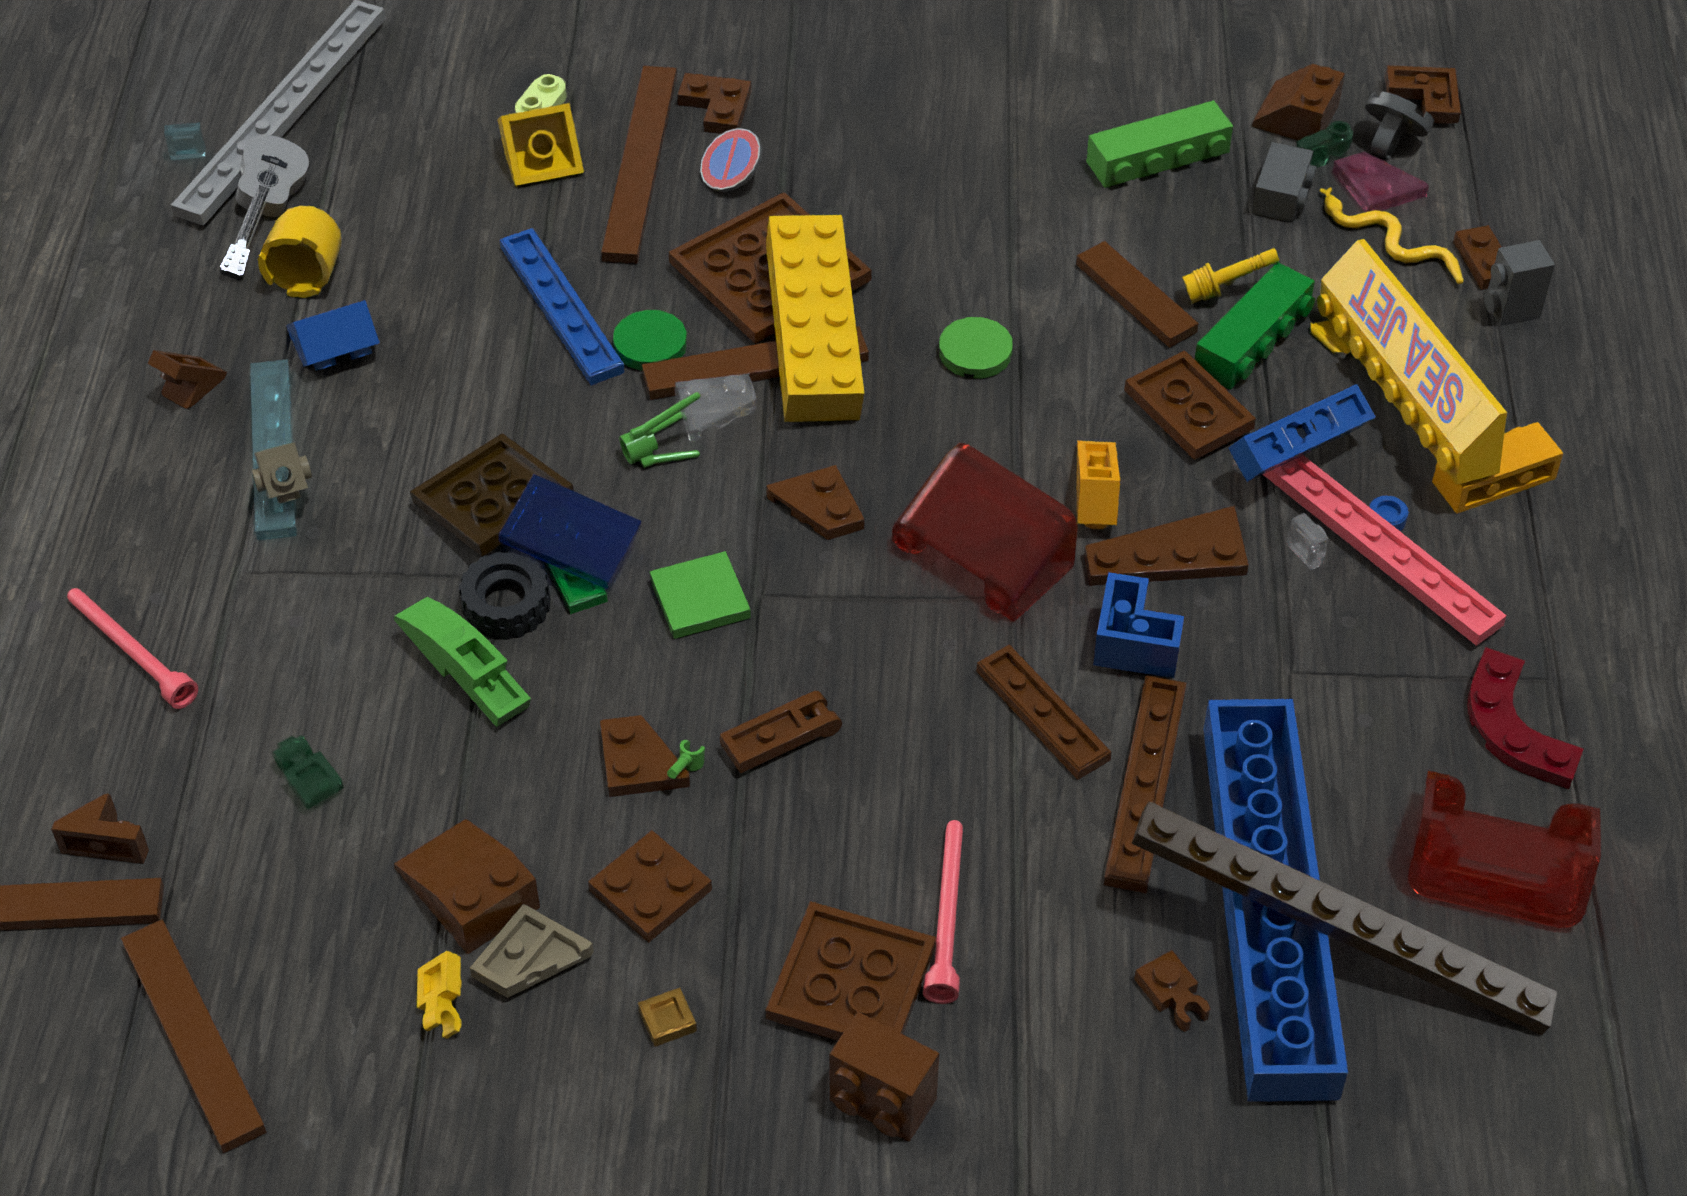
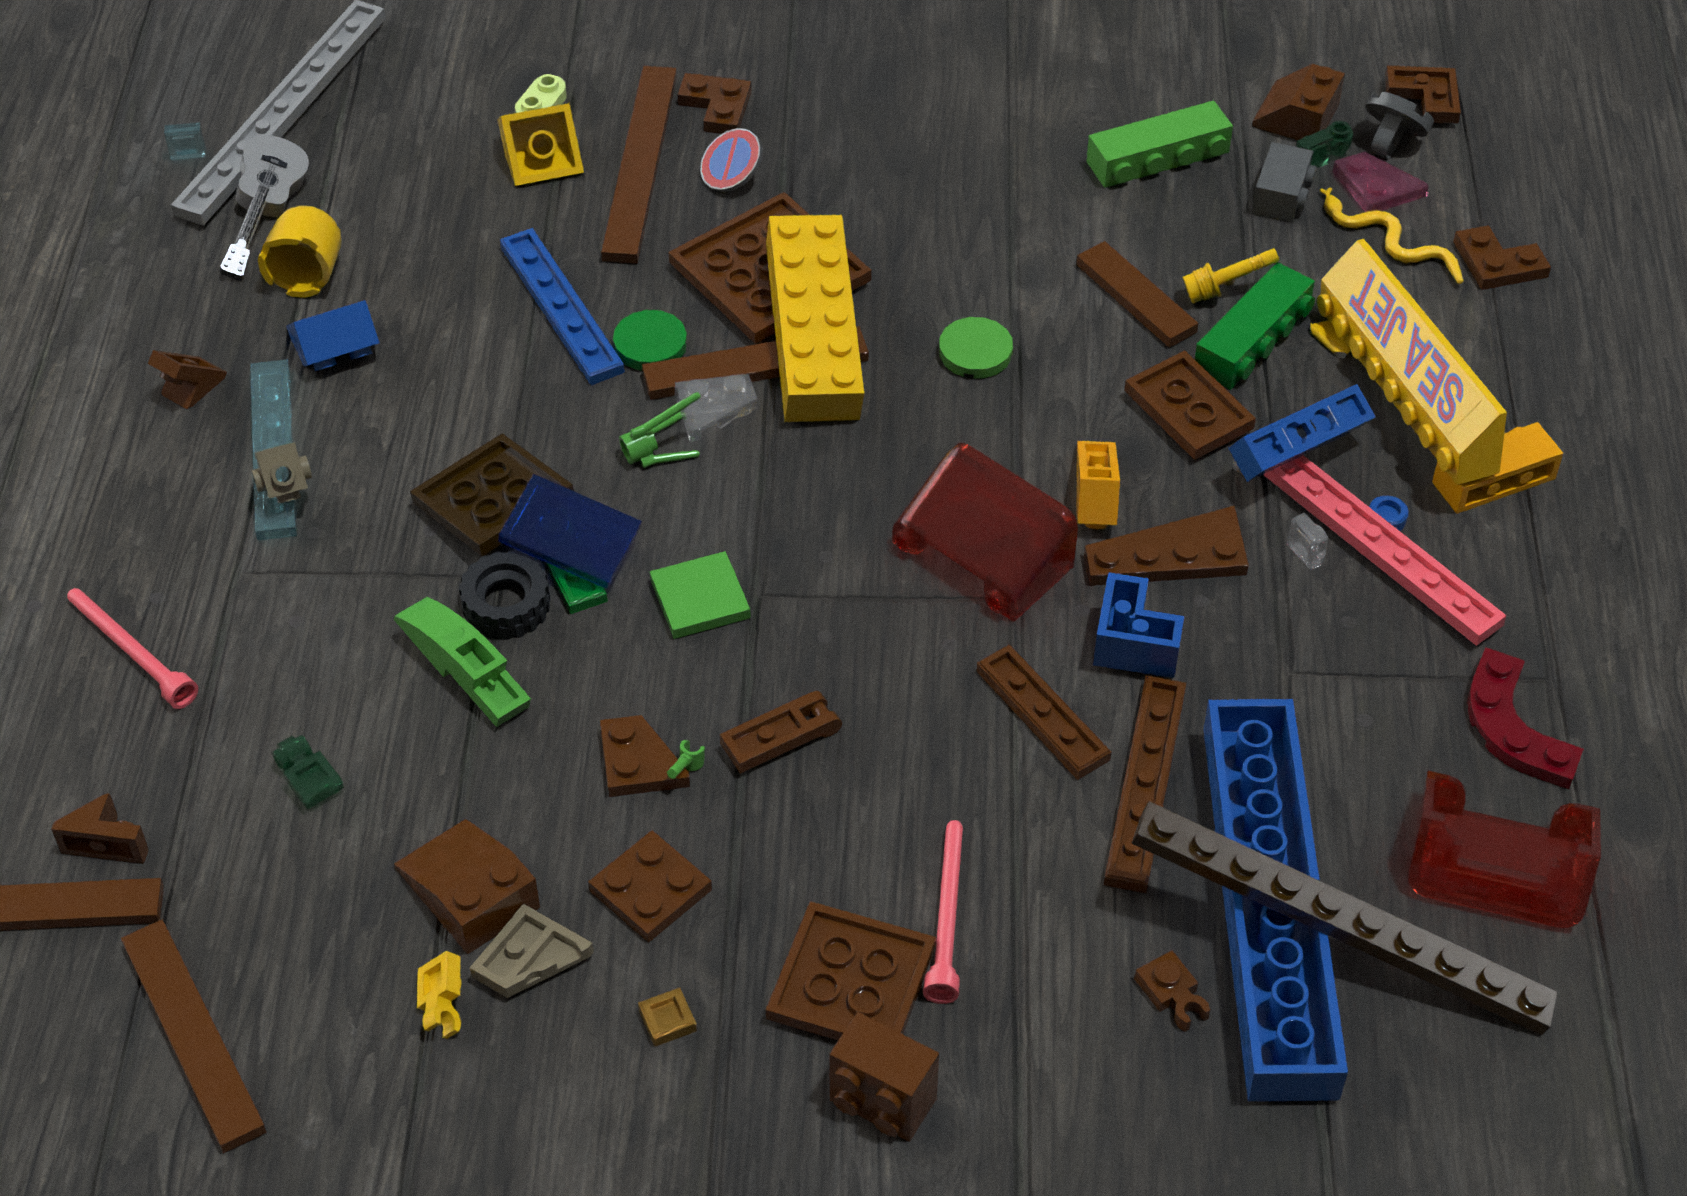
reddish brown wing [766,465,865,540] -> none
dark grey brick [1484,240,1555,326] -> none

